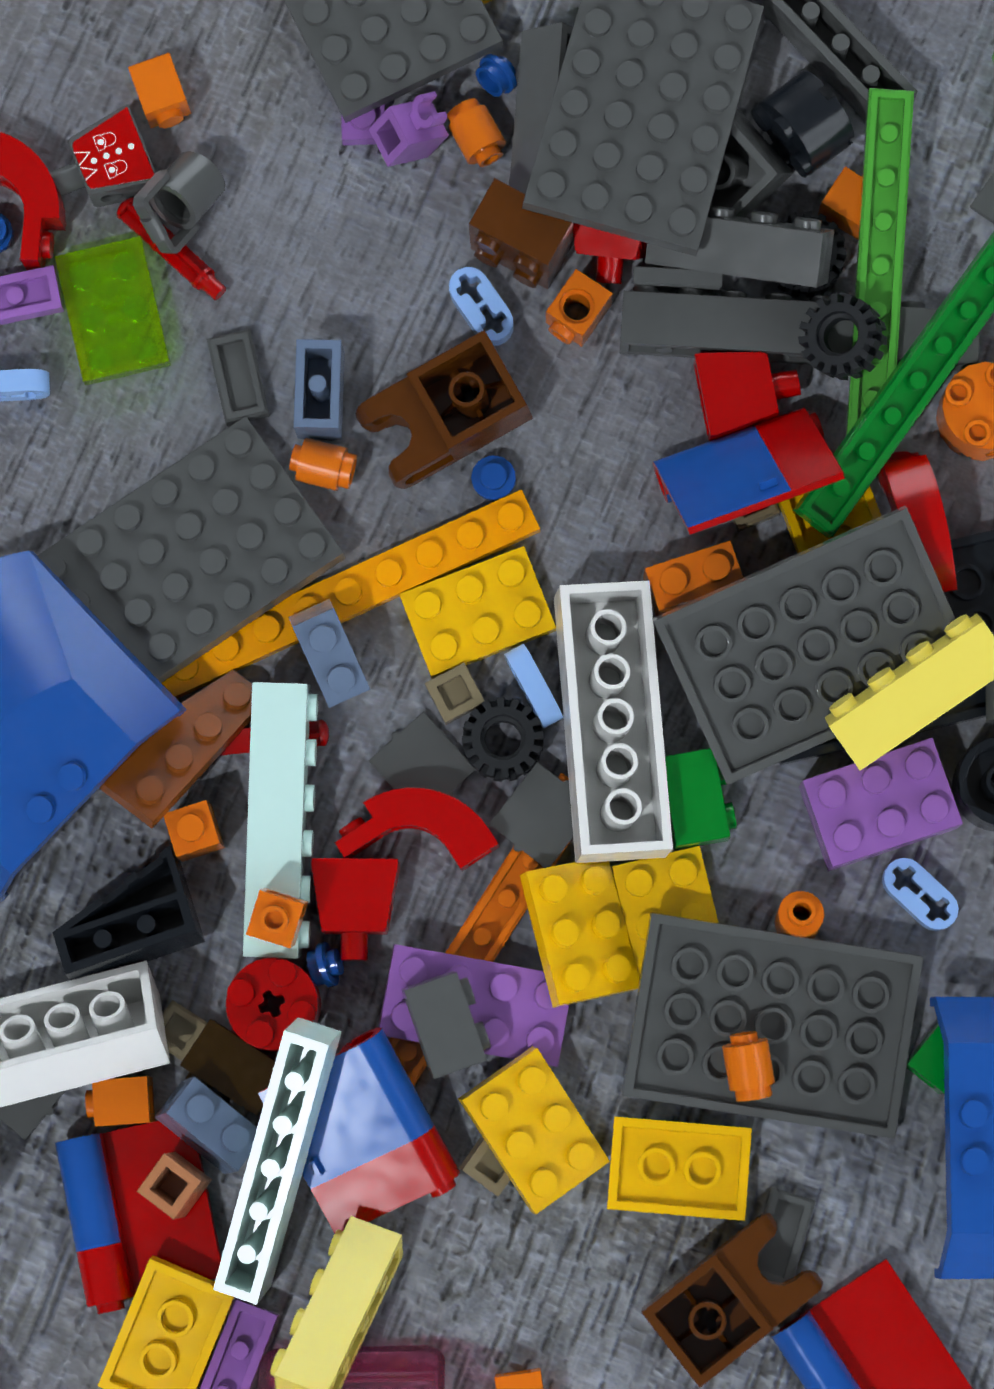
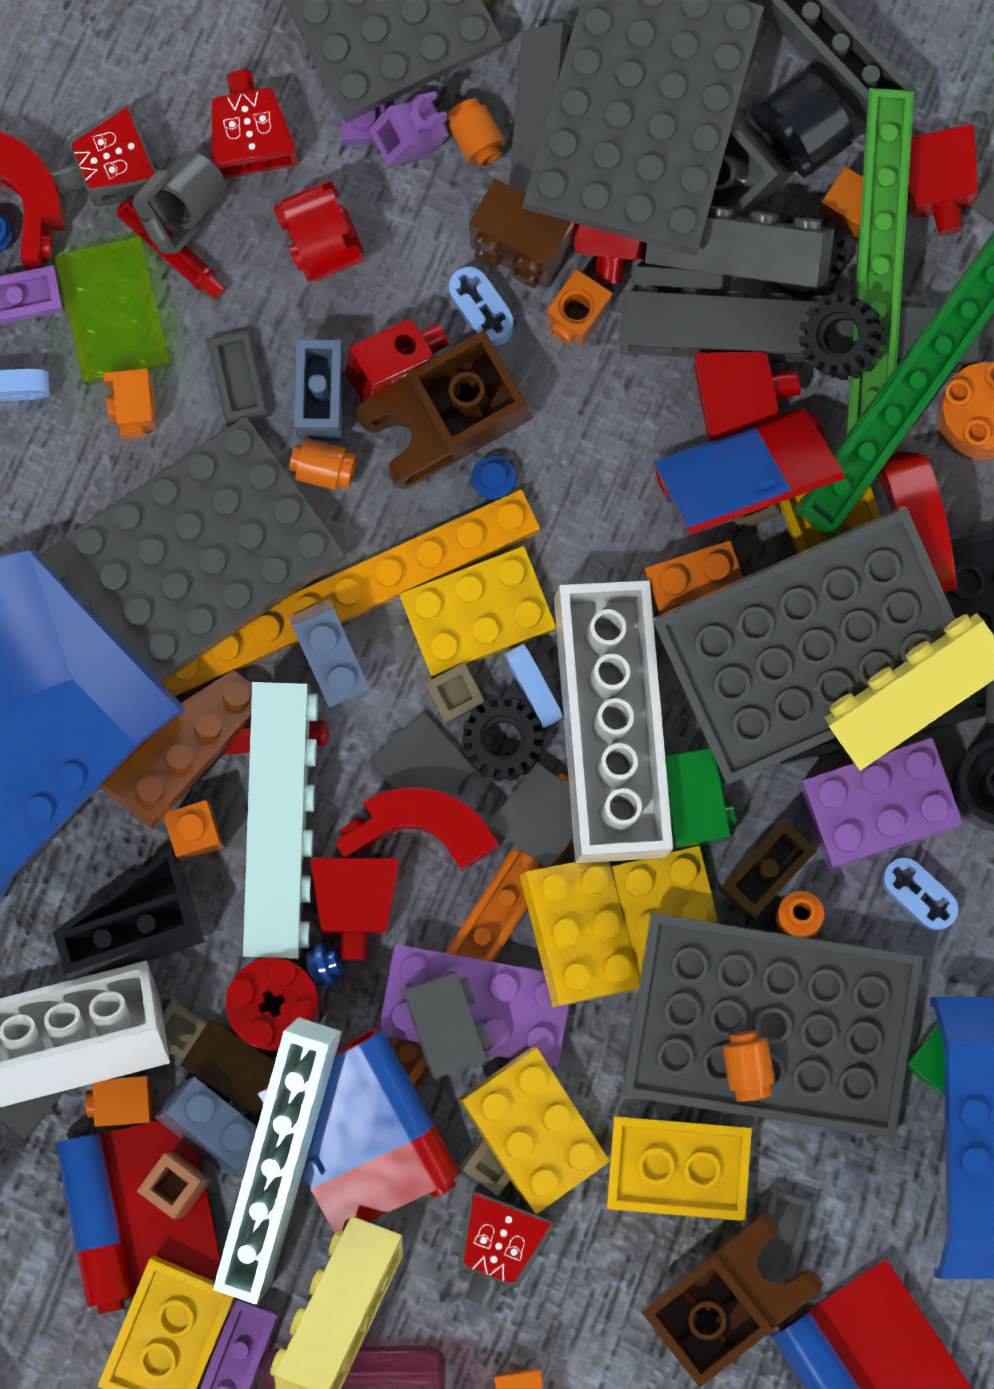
orange brick [128,53,191,129] -> none
orange brick [246,888,309,948] -> none
blue plate [476,54,517,97] -> none
none -> orange brick [103,369,157,440]
none -> torso [212,70,299,179]
none -> red brick [273,179,366,282]
none -> red torso [344,319,449,403]
none -> red torso [457,1190,555,1307]
none -> dark brown brick [719,819,818,921]
none -> red torso [907,124,978,236]

